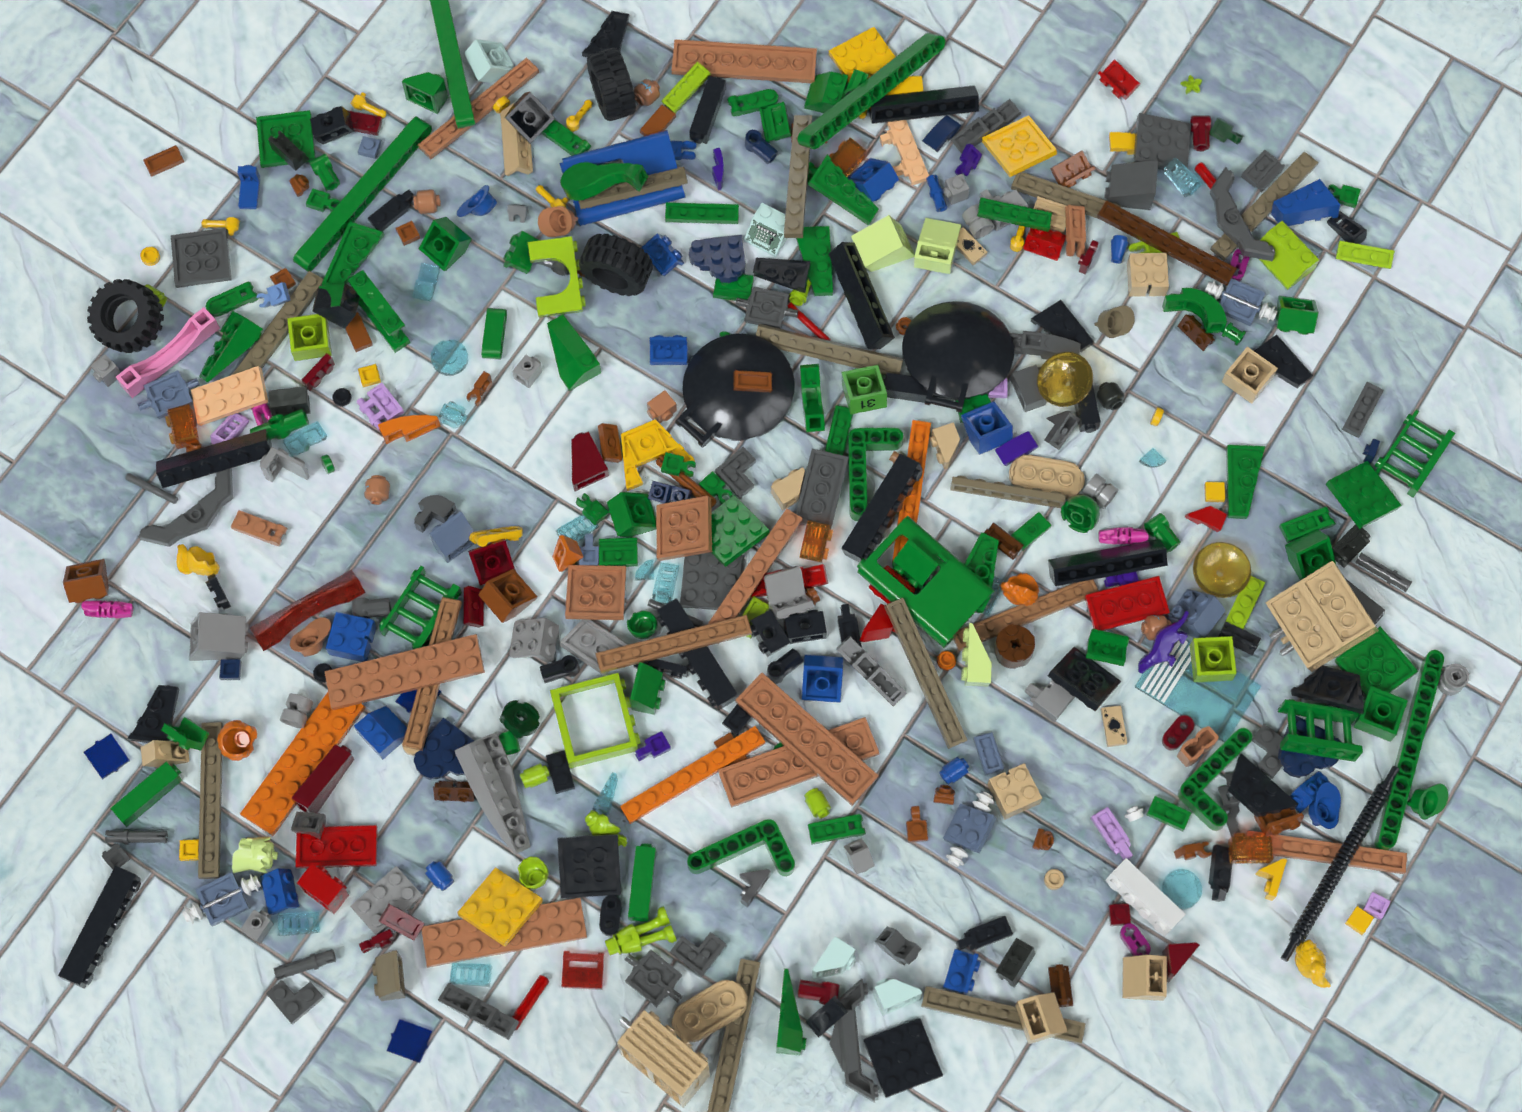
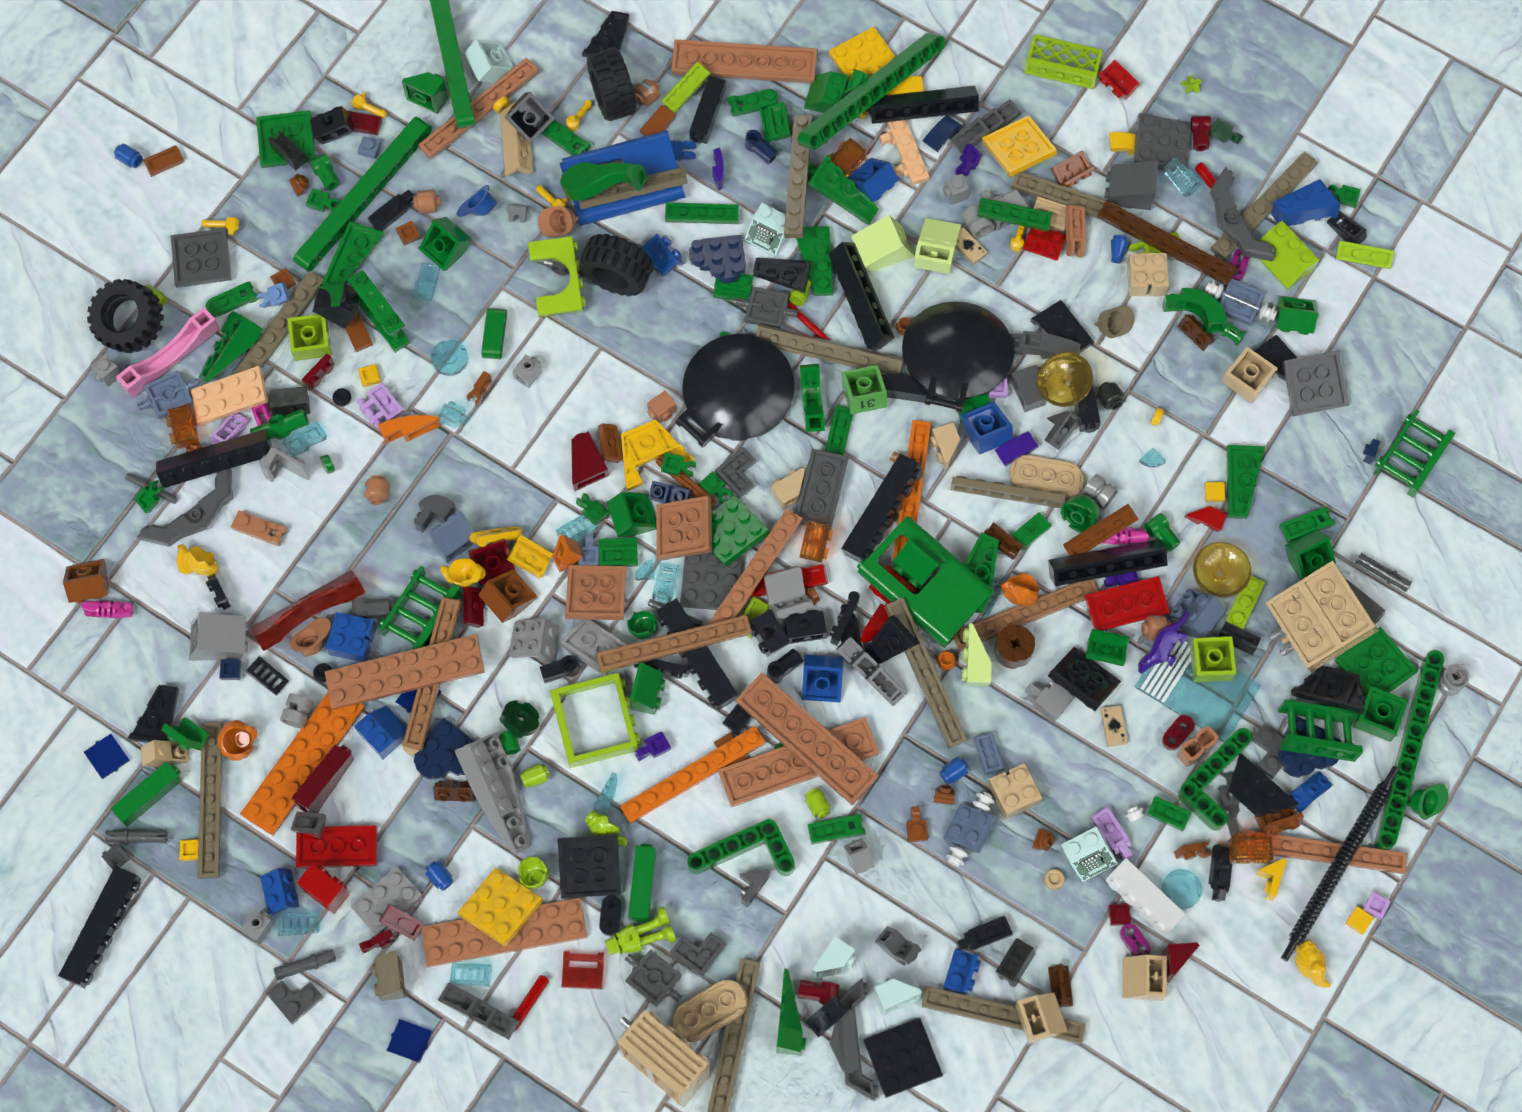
yellow tile [140,247,160,266] -> none
sand blue plate [182,872,261,927] -> none
yellowish green hat [232,837,278,873] -> none
blue bracket [237,165,260,209] -> none
green bracket [503,231,540,274] -> none
black plate [546,750,575,794] -> none
green wedge [547,314,601,391] -> none
blue bracket [650,335,687,365] -> none
dark orange tile [734,370,772,393] -> none
green beam [848,428,904,521] -> none
blue pin [926,175,947,212] -> none
dark red plate [1078,240,1099,275] -> none
dark grey plate [1241,150,1285,193] -> none
blue piece [1308,782,1341,829] -> none
green plate [1326,461,1402,529] -> none
pearl dark grey hinge [1332,524,1371,568] -> none
dark grey plate [1342,382,1384,438] -> none
none -> blue brick [114,143,143,168]
none -> green plate [134,480,165,513]
none -> black slope [246,656,289,696]
none -> yellow hair [440,558,485,587]
none -> yellow plate [507,535,553,579]
none -> black plate [829,591,860,646]
none -> black wing [865,615,920,665]
none -> lime fence [1024,34,1103,89]
none -> light aqua slope [1061,826,1118,882]
none -> dark orange plate [1063,504,1139,556]
none -> dark grey plate [1282,350,1349,416]

